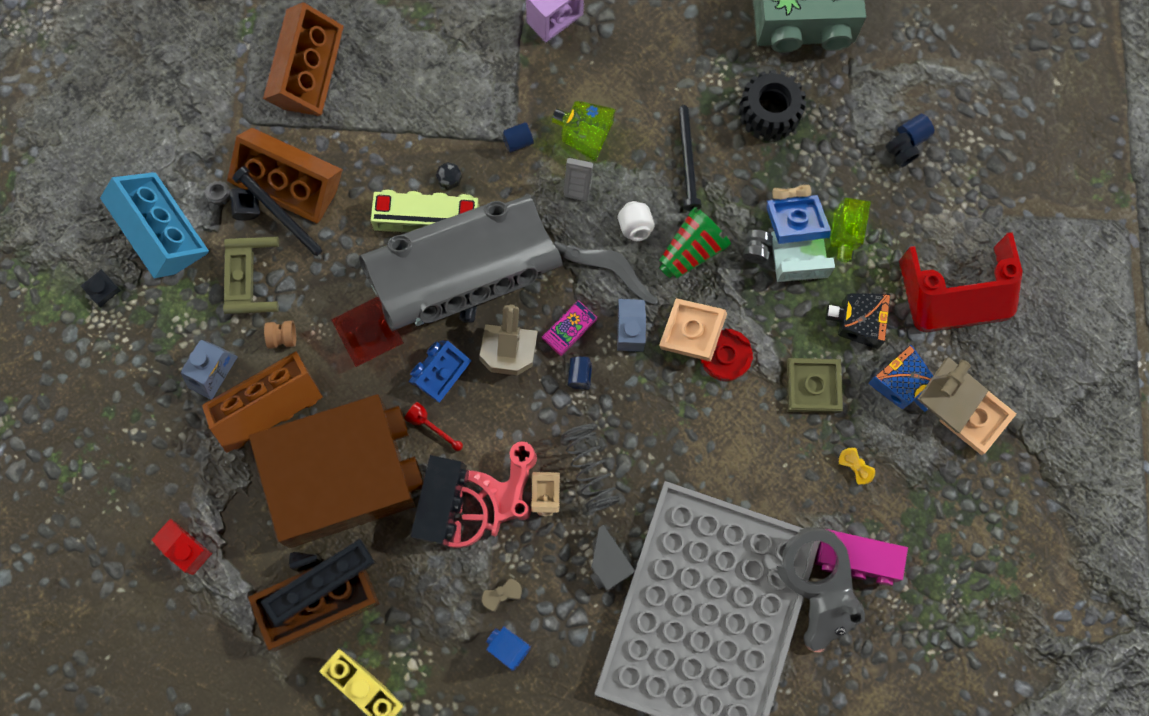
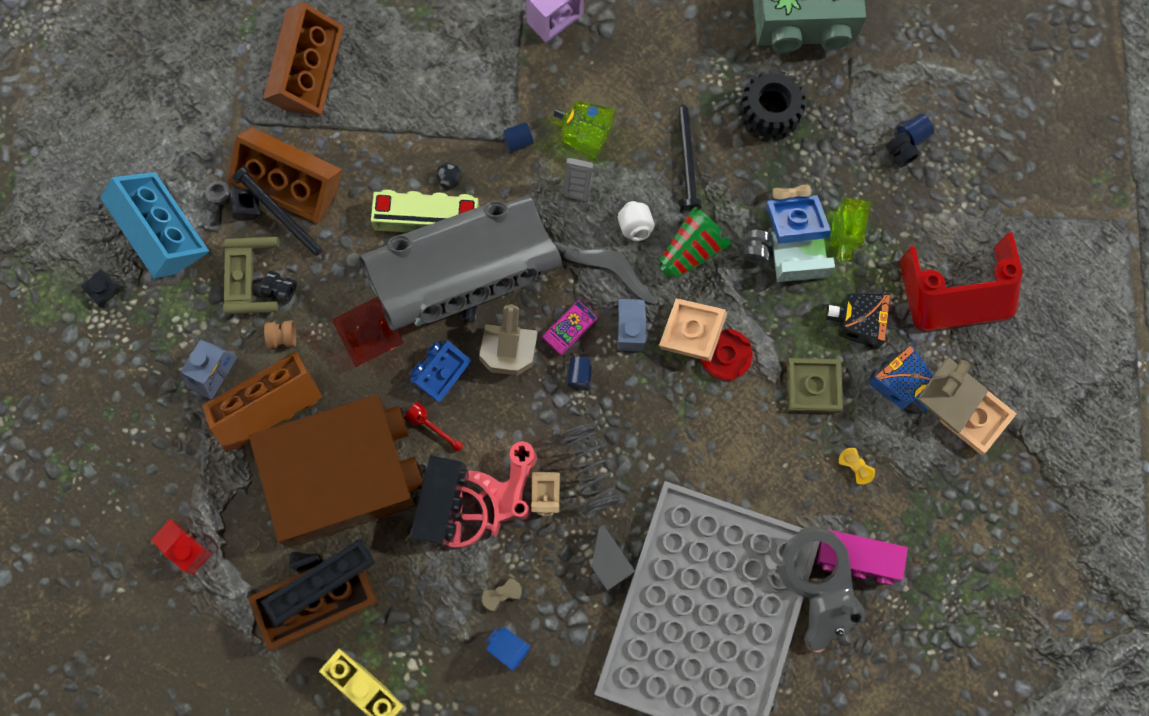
none -> black wheel [260,271,297,305]

